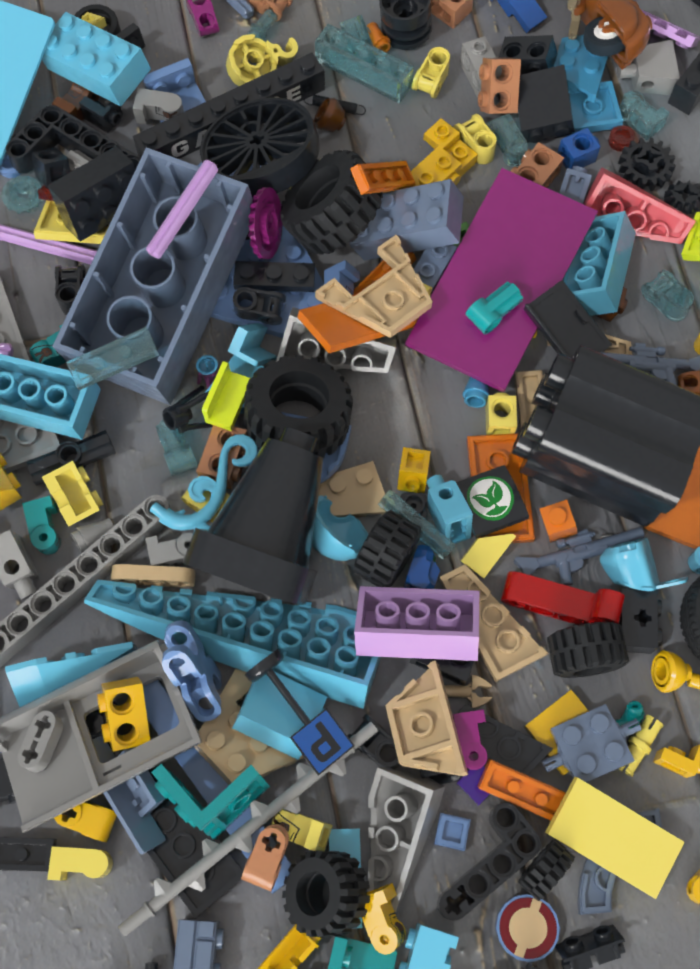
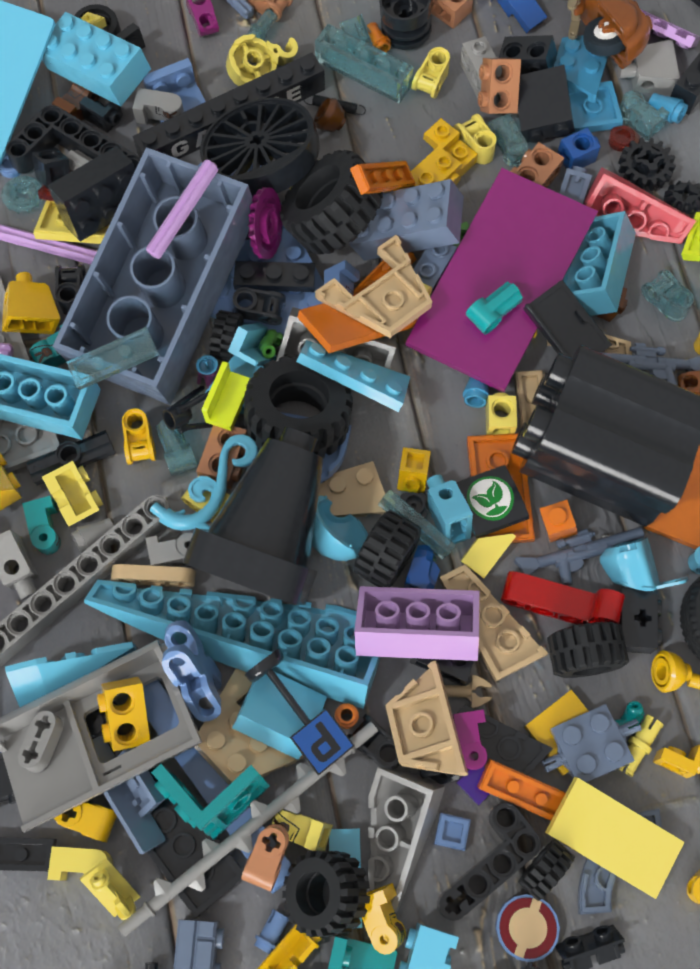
none -> yellow torso [2,272,60,334]
none -> light yellow hinge [80,858,140,920]
none -> yellow piece [122,408,157,465]
none -> black tyre [209,310,244,362]
none -> medium blue pin [254,909,289,954]
none -> bright green arm [258,329,283,358]
none -> medium azure wing [296,340,410,412]
none -> orange pin [335,703,359,729]
none -> dark azure cone [648,93,688,124]

